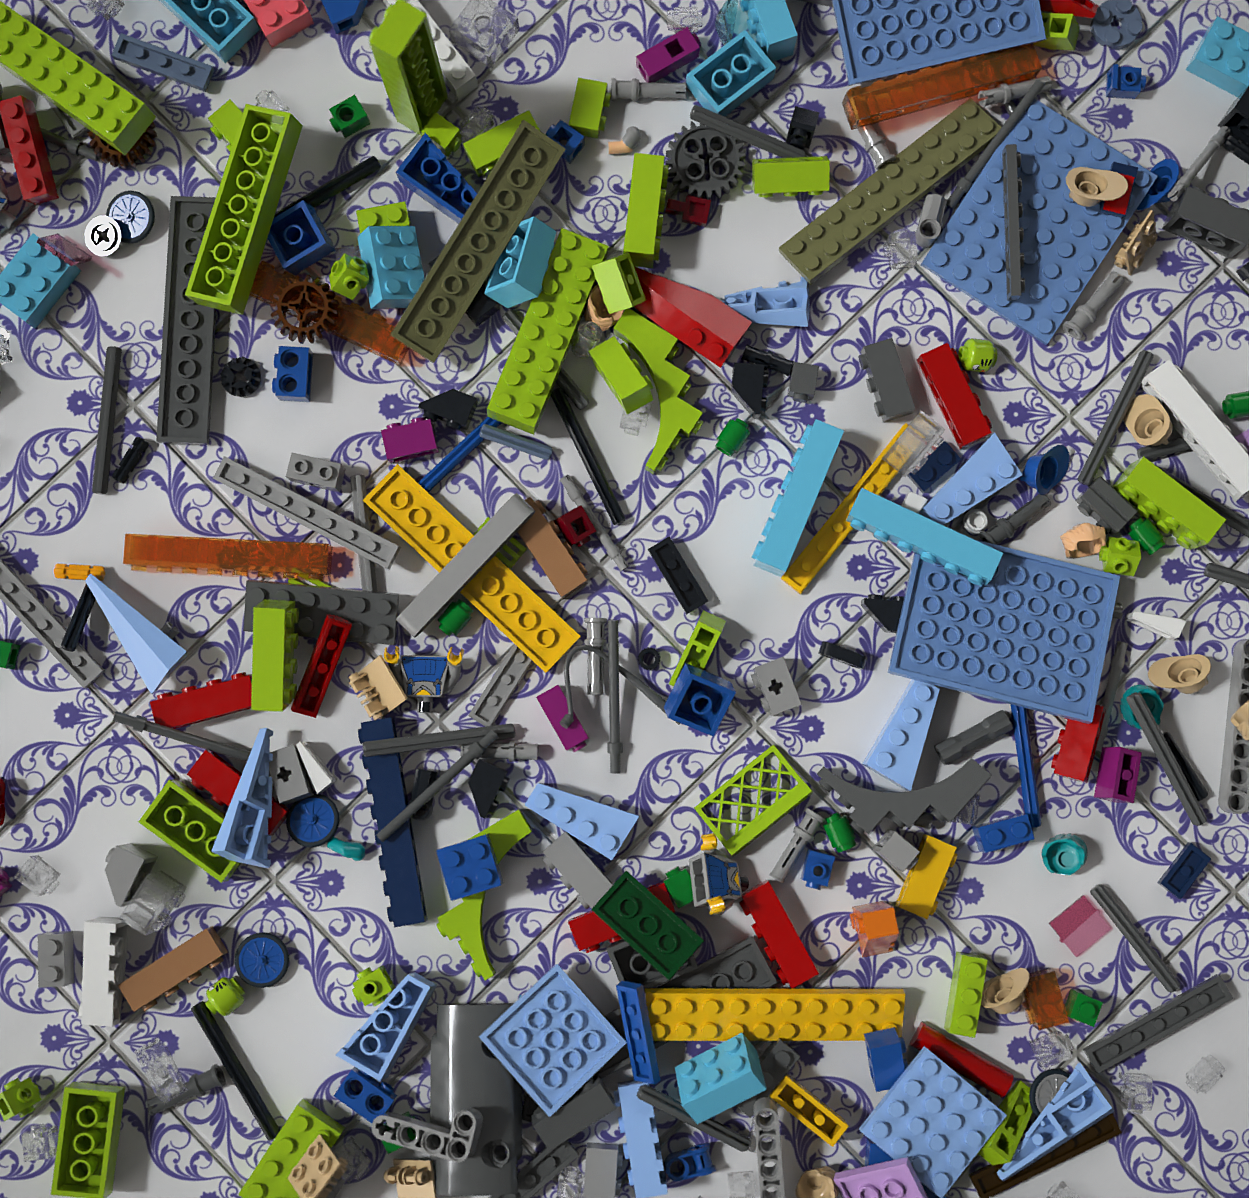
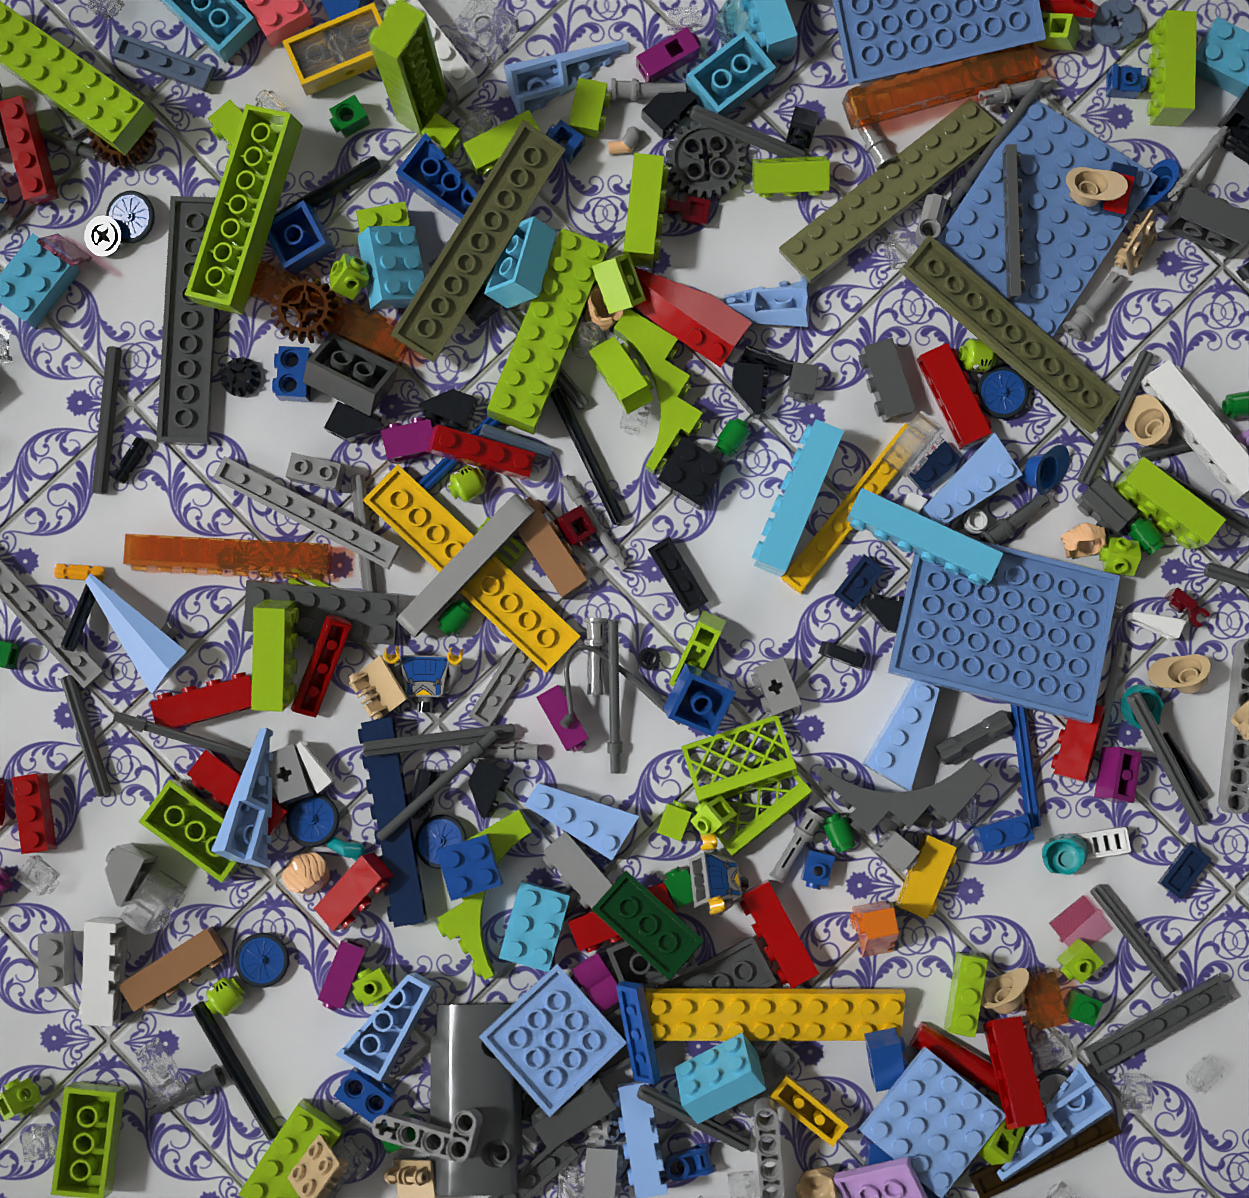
none -> red brick [12,773,57,854]
none -> dark grey axle [61,675,112,797]
none -> brick [282,2,382,96]
none -> light nougat hair [282,852,330,895]
none -> dark grey brick [303,333,398,416]
none -> red brick [313,852,394,931]
none -> magenta brick [317,938,369,1011]
none -> black slope [324,401,386,443]
none -> blue wheel [415,814,467,869]
none -> red brick [427,425,535,480]
none -> lime head [448,465,487,503]
none -> medium azure brick [499,880,571,972]
none -> light blue wedge [504,40,629,115]
none -> magenta brick [570,951,619,1013]
none -> light grey gear [587,1113,620,1147]
none -> black slope [641,93,698,139]
none -> black brick [656,437,727,510]
none -> lime brick [656,800,692,842]
none -> lime fence [681,714,798,804]
none -> lime brick [690,795,737,838]
none -> dark blue plate [833,555,884,611]
none -> olive plate [899,234,1120,434]
none -> blue wheel [976,366,1029,419]
none -> red brick [983,1016,1047,1130]
none -> lime brick [1056,938,1104,984]
none -> white slope [1075,826,1131,859]
none -> lime brick [1147,10,1197,127]
none -> dark red plate [1164,587,1210,628]

